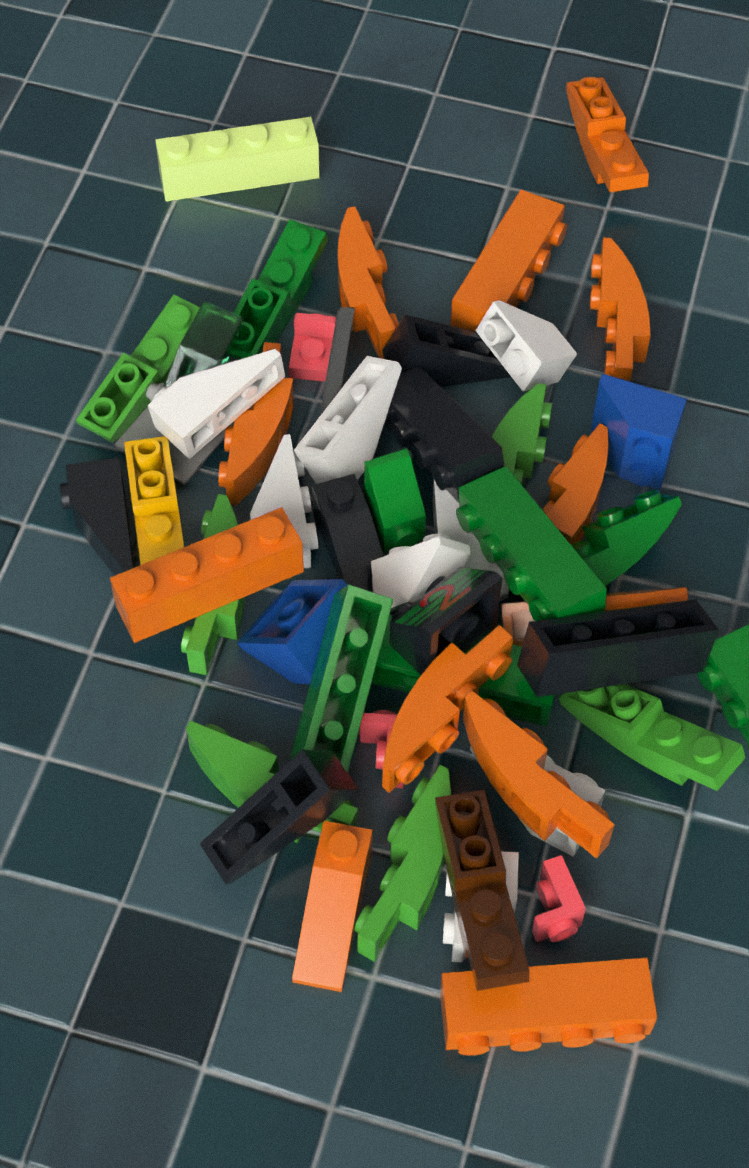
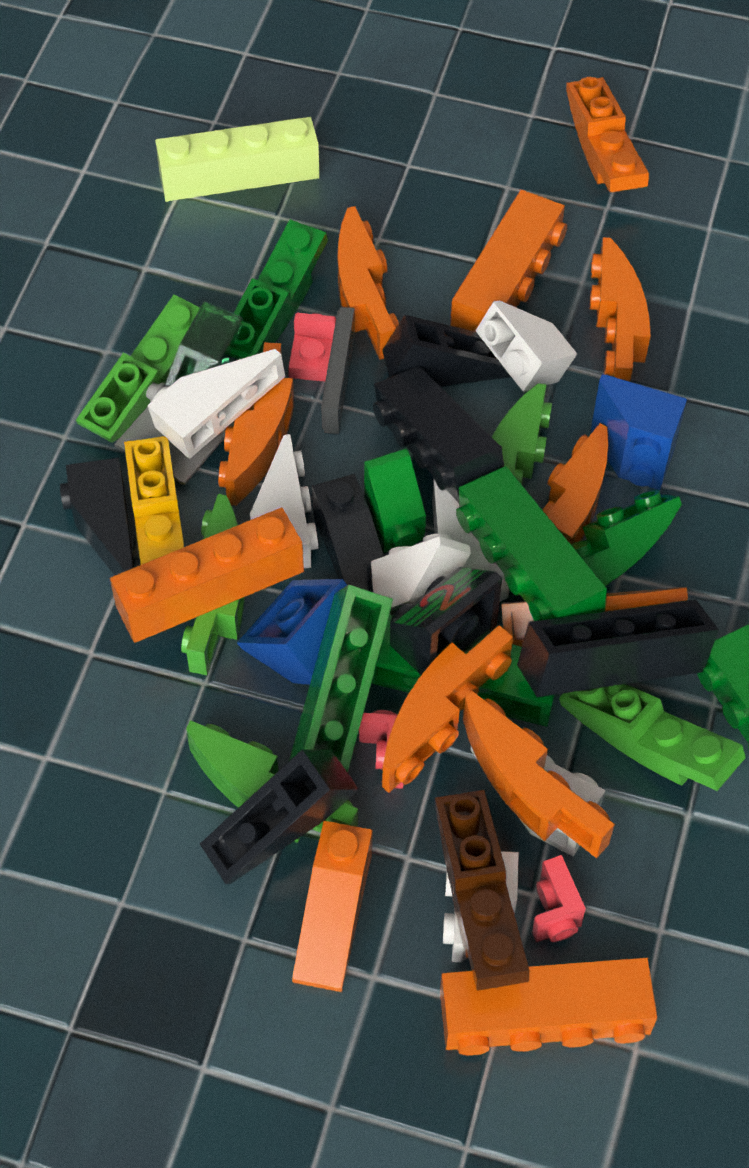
white slope [294,356,402,484] -> none
bright green slope [354,765,451,962] -> none

